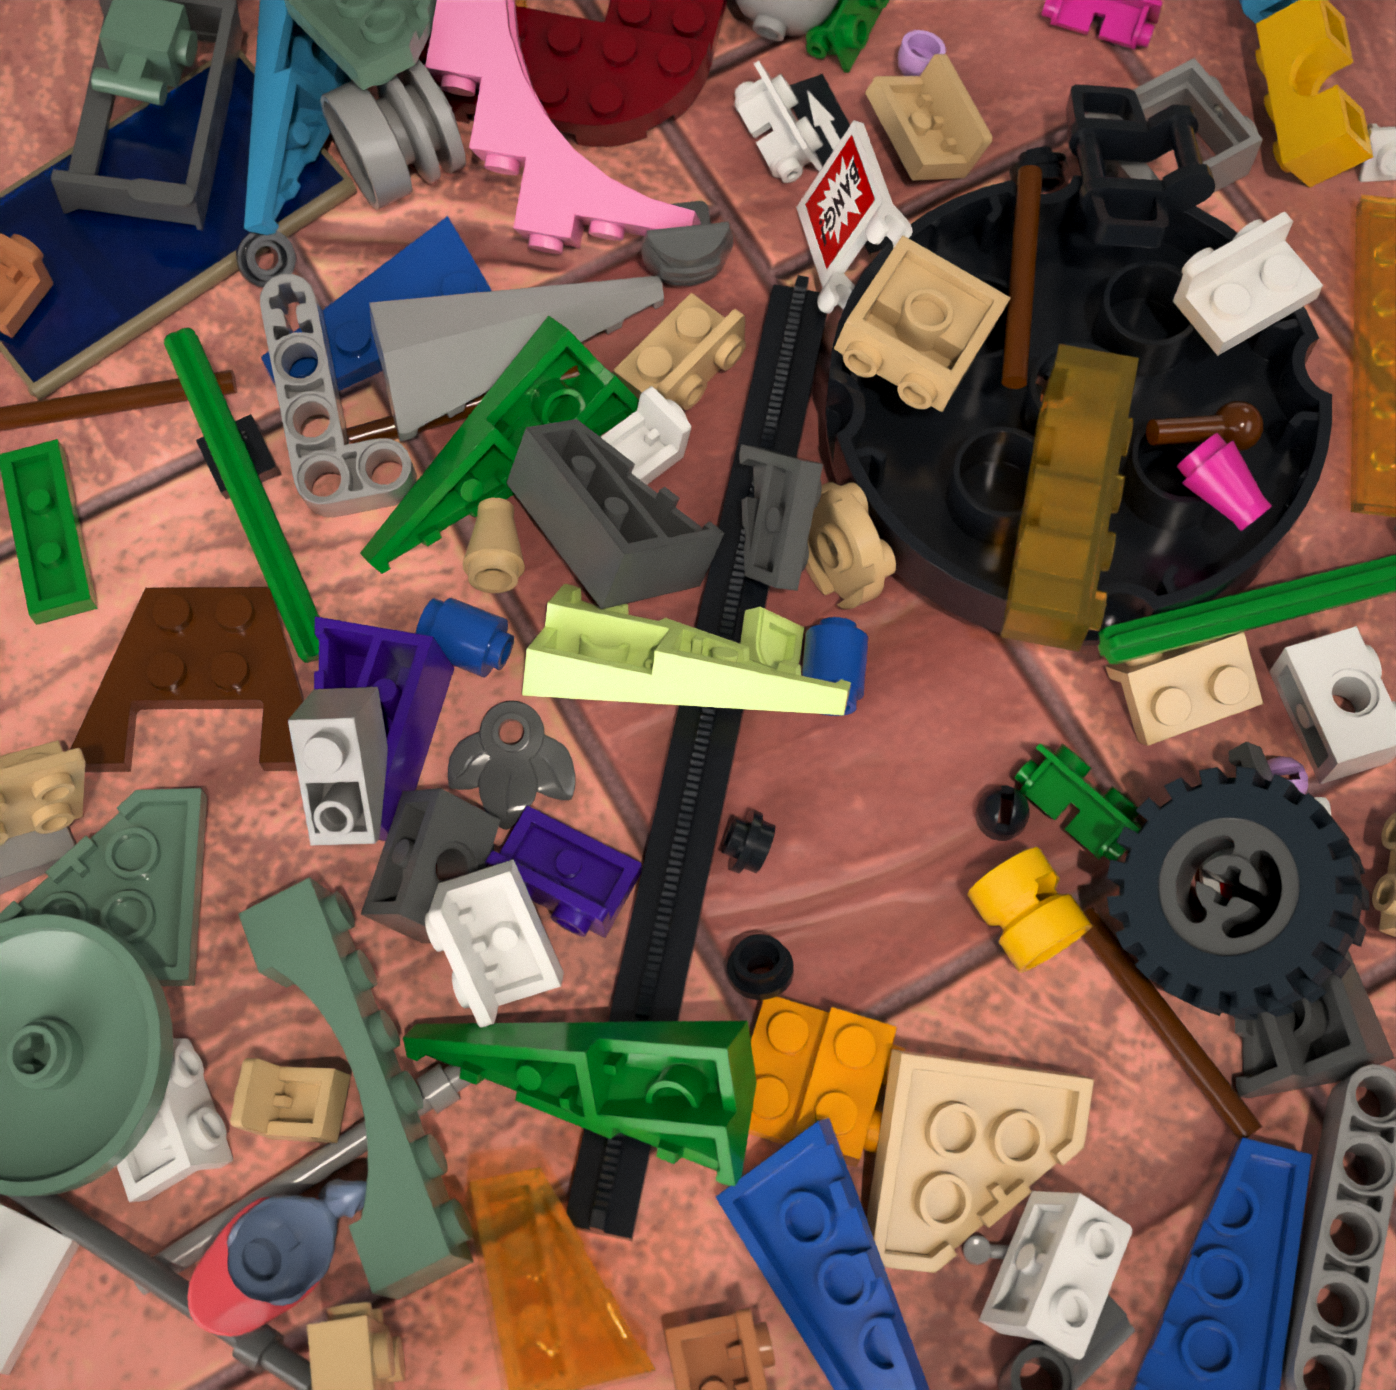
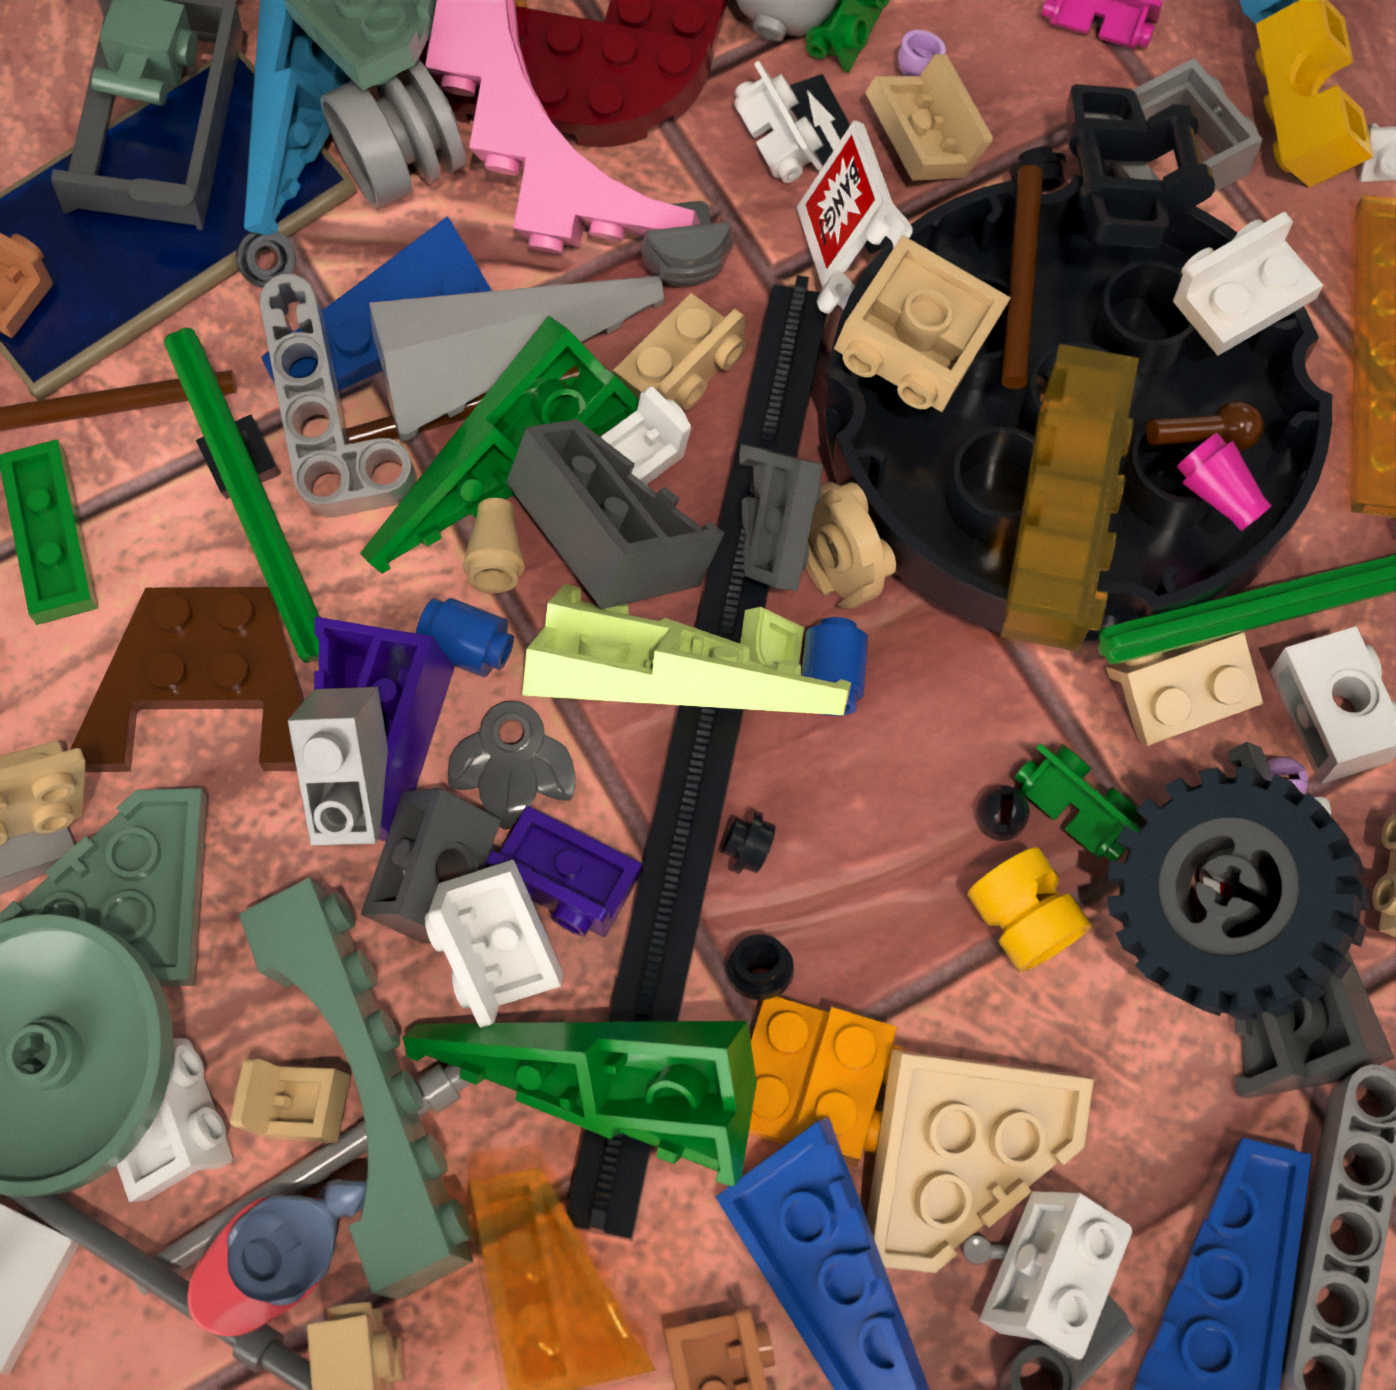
reddish brown bar [1082,907,1263,1140] -> none

